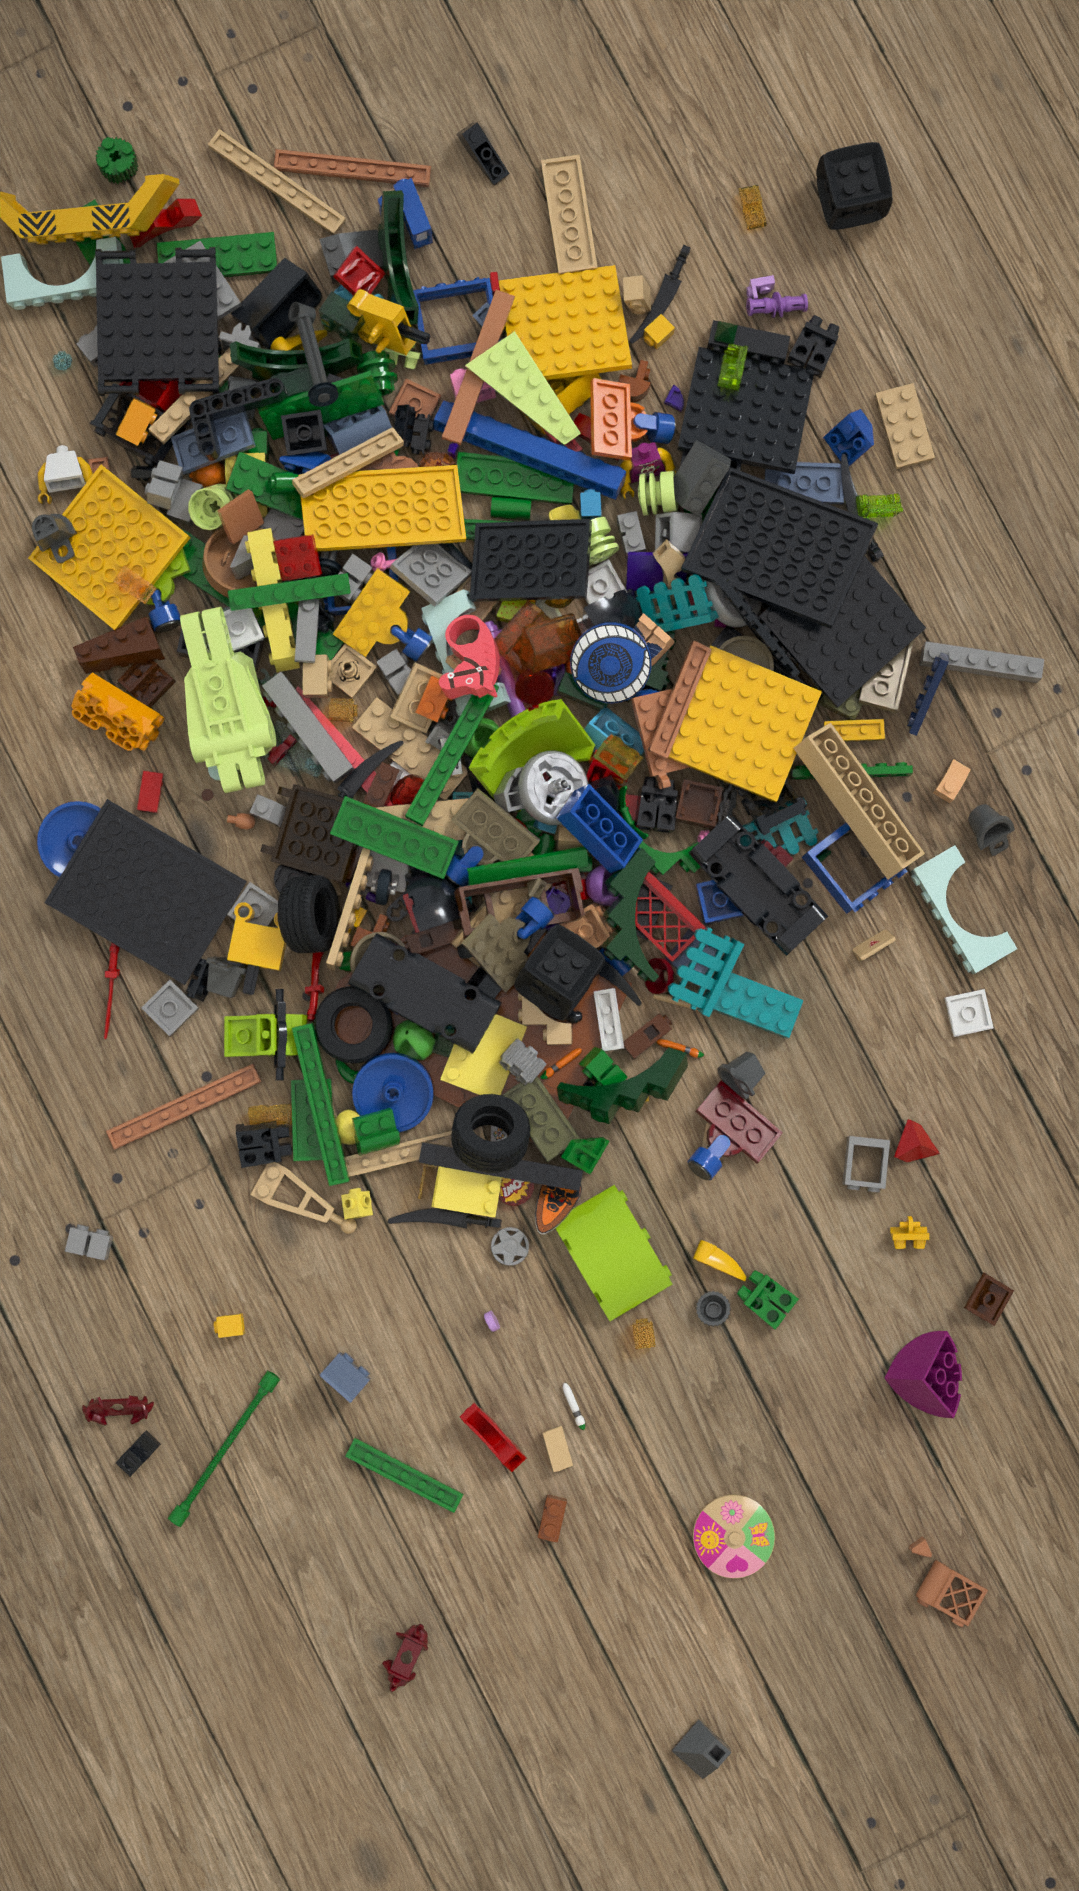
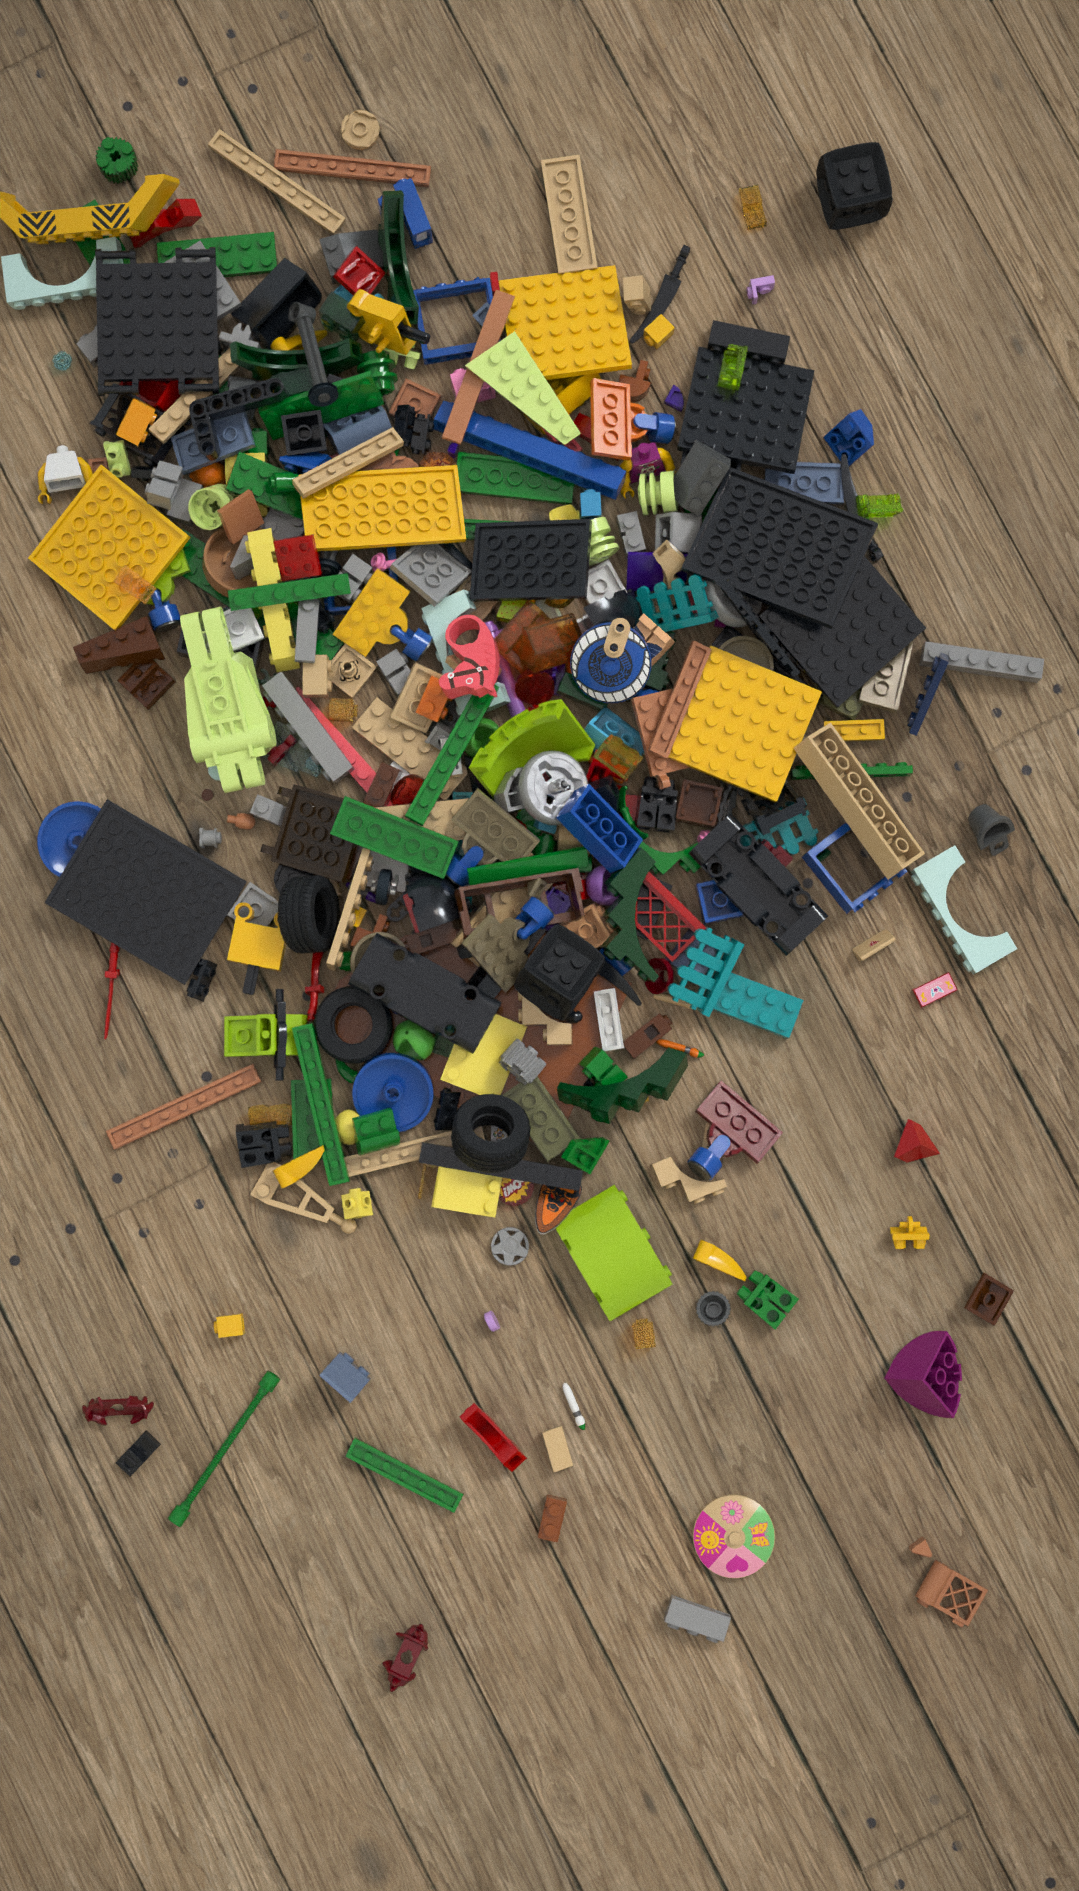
dark grey container [32,513,77,563] -> none
light grey piece [65,1224,113,1260] -> none
light orange brick [71,672,165,751] -> none
red tile [137,771,164,813] -> none
light grey plate [141,980,199,1037] -> none
dark grey container [206,956,248,998] -> none
black sword [337,741,404,798] -> none
black sword [388,1208,502,1229] -> none
black slope [456,122,510,185] -> none
green brick [491,497,532,521] -> none
orange piece [540,1048,582,1079] -> none
dark grey slope [672,1719,732,1779] -> none
dark green slope [714,321,738,345] -> none
dark grey container [717,1051,766,1099] -> none
medium lavender piece [746,292,808,318] -> none
black hips [787,315,839,378] -> none
light grey window [842,1136,890,1193] -> none
tan plate [875,383,935,469] -> none
light nougat slope [933,759,971,803] -> none
white tile [944,989,993,1037] -> none
none -> yellowish green hips [103,440,131,478]
none -> light grey brick [199,828,222,848]
none -> yellow piece [273,1145,325,1189]
none -> tan tile [341,110,380,150]
none -> black hinge [433,1087,461,1131]
none -> tan plate [604,618,630,658]
none -> tan arch [651,1157,727,1204]
none -> light grey brick [664,1595,731,1643]
none -> bright pink tile [912,972,958,1008]

